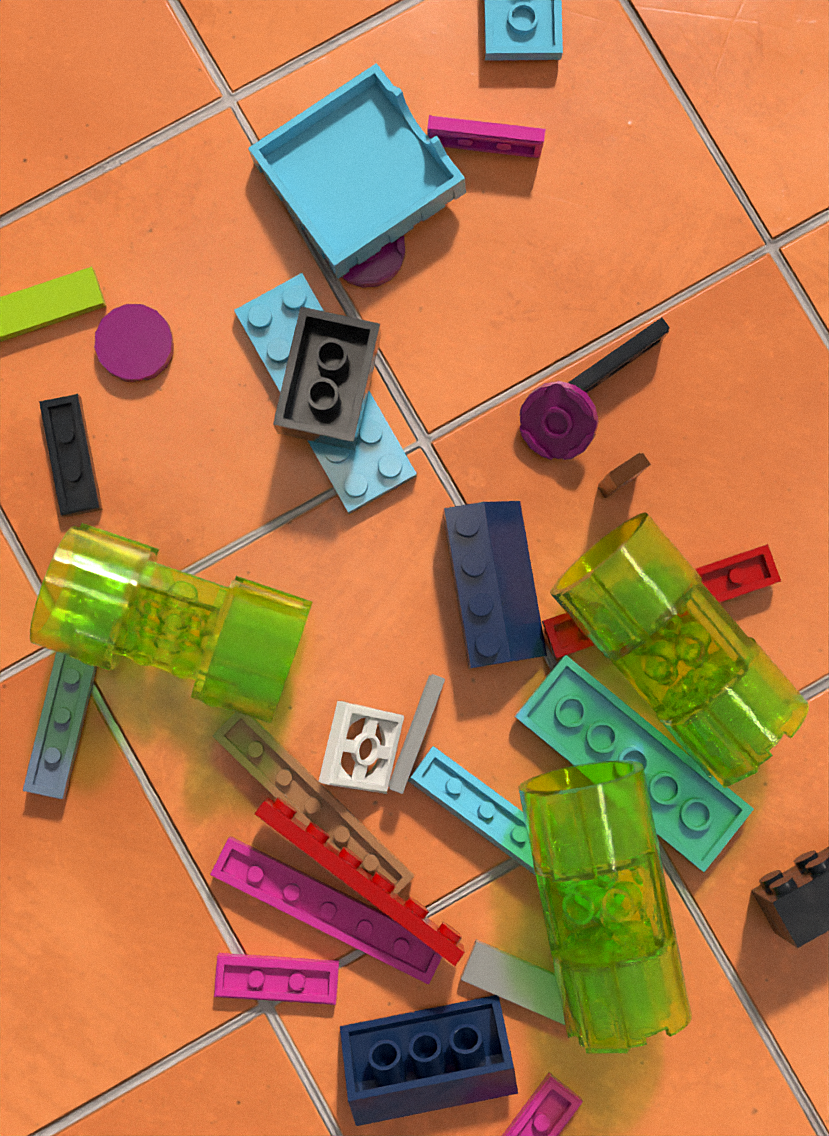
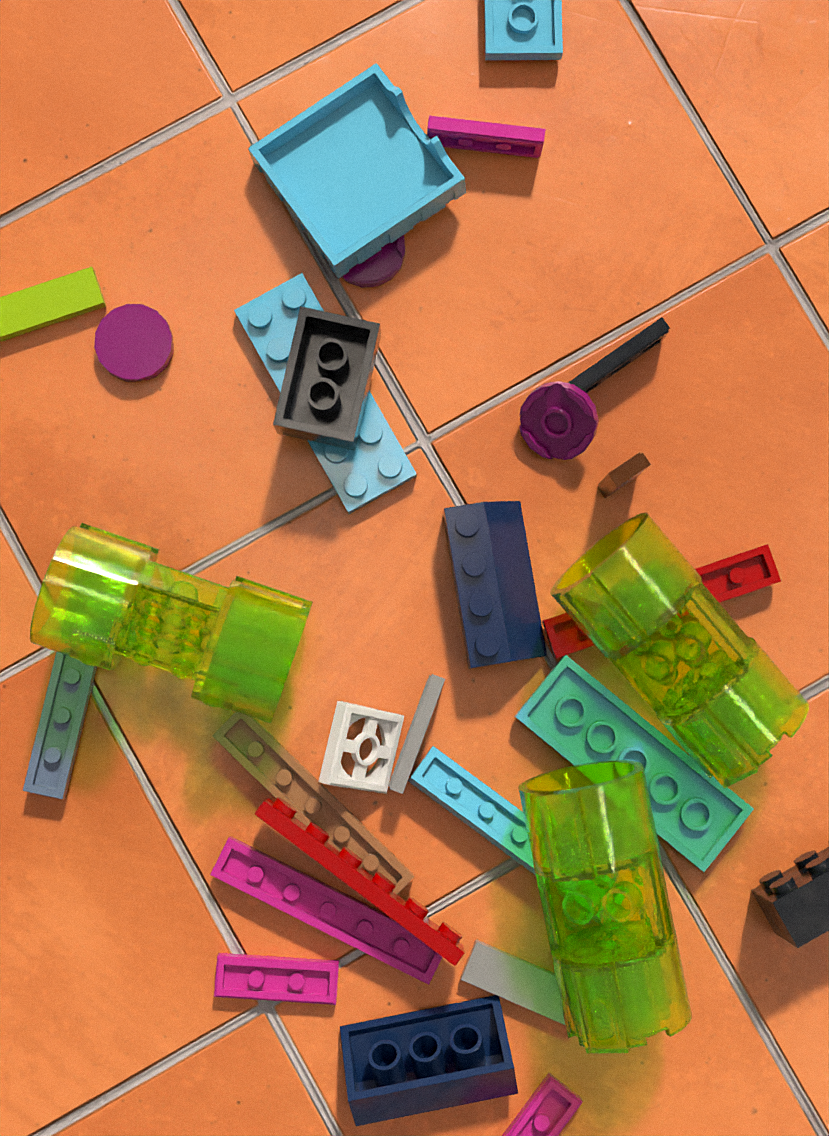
black tile [39,394,103,517] -> none

